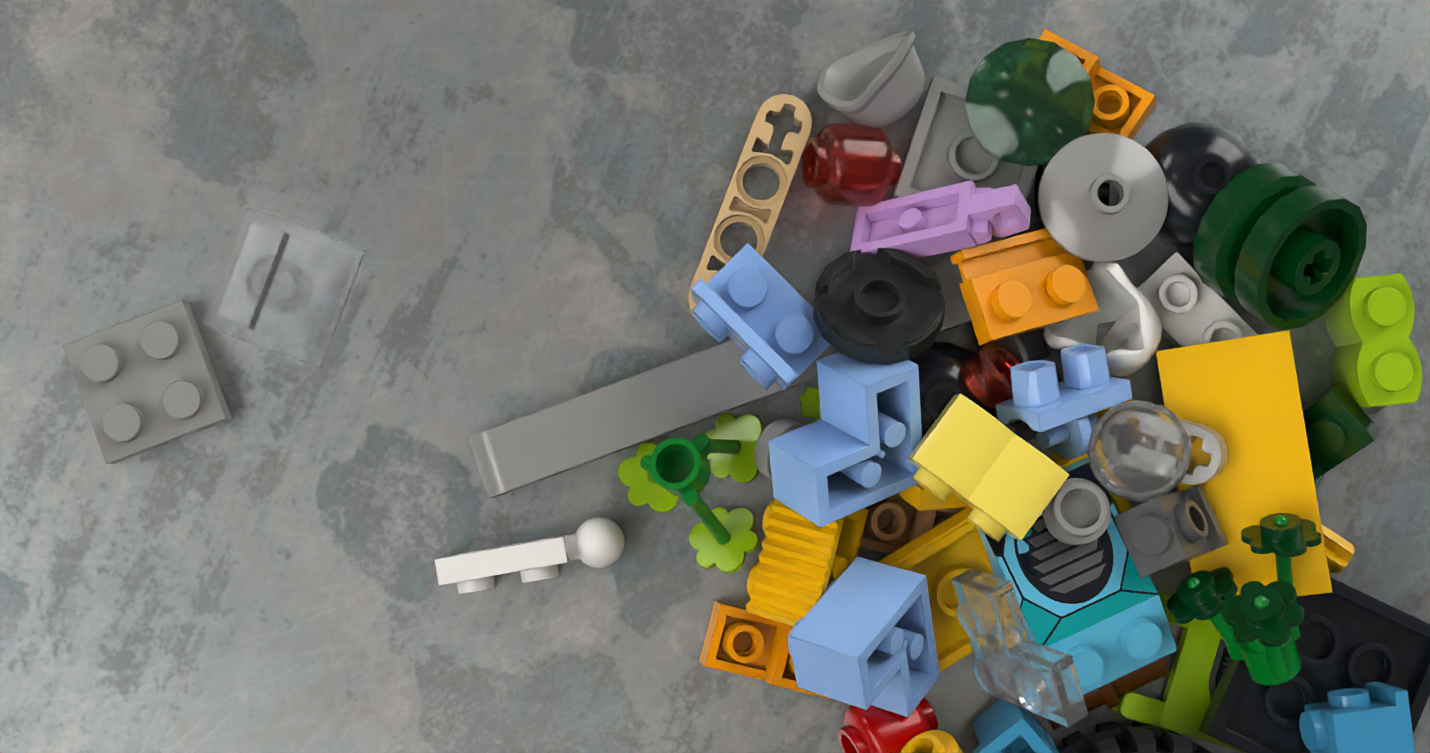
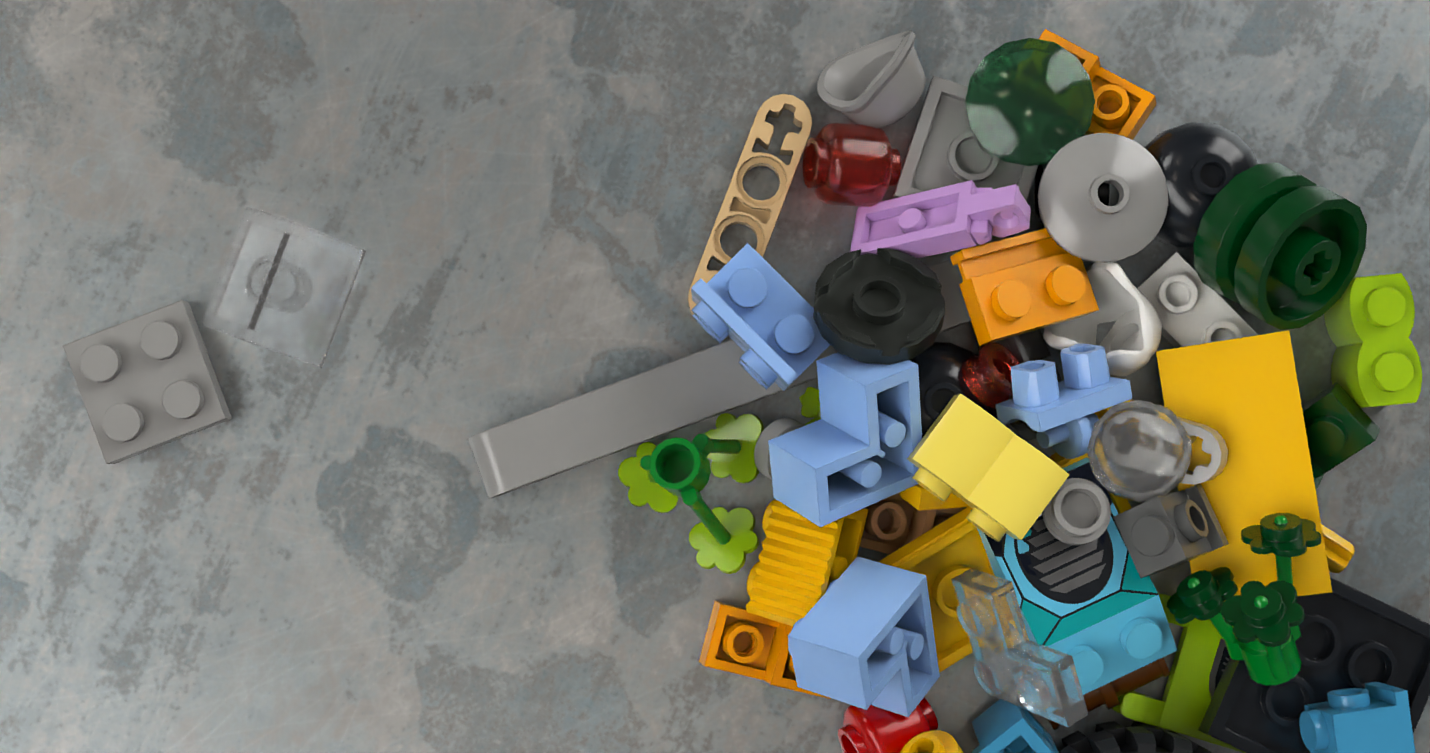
white plate [435,517,625,594] -> none

